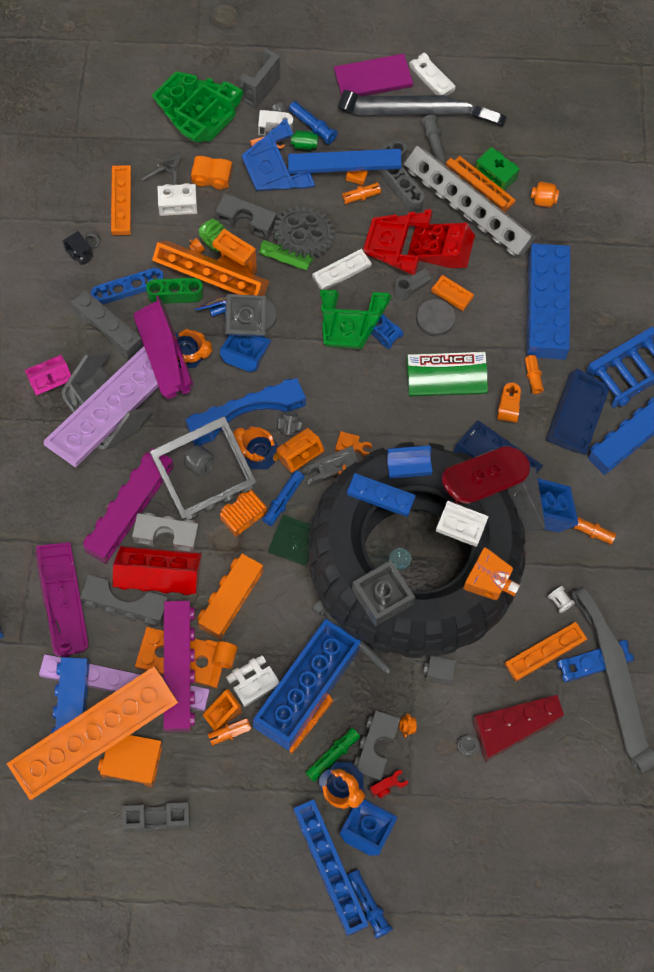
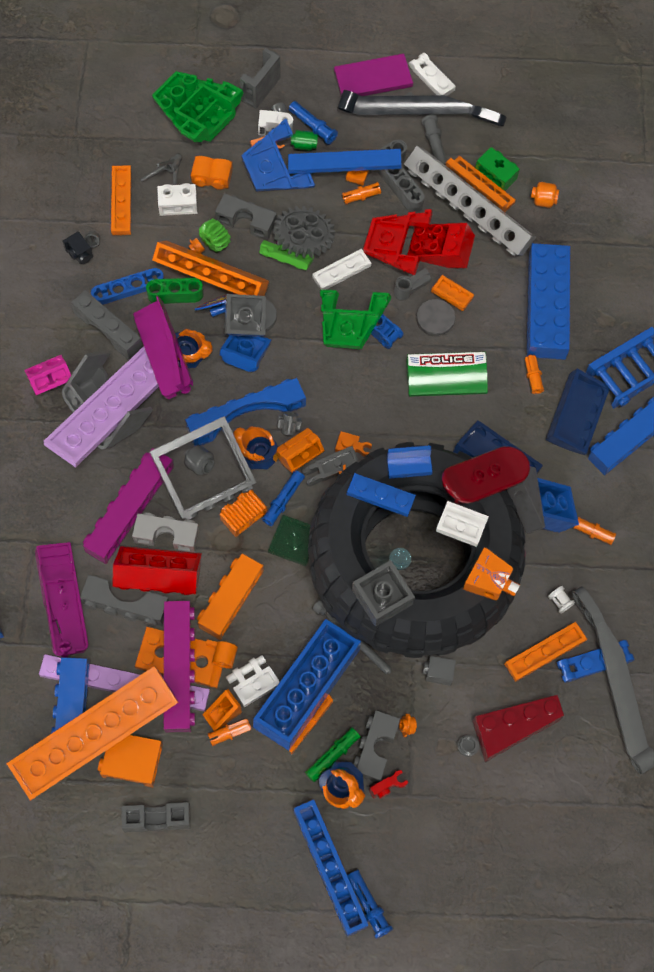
orange panel [212,229,257,275] -> none
blue slope [340,800,398,856] -> none
orange piece [497,383,521,423] -> none

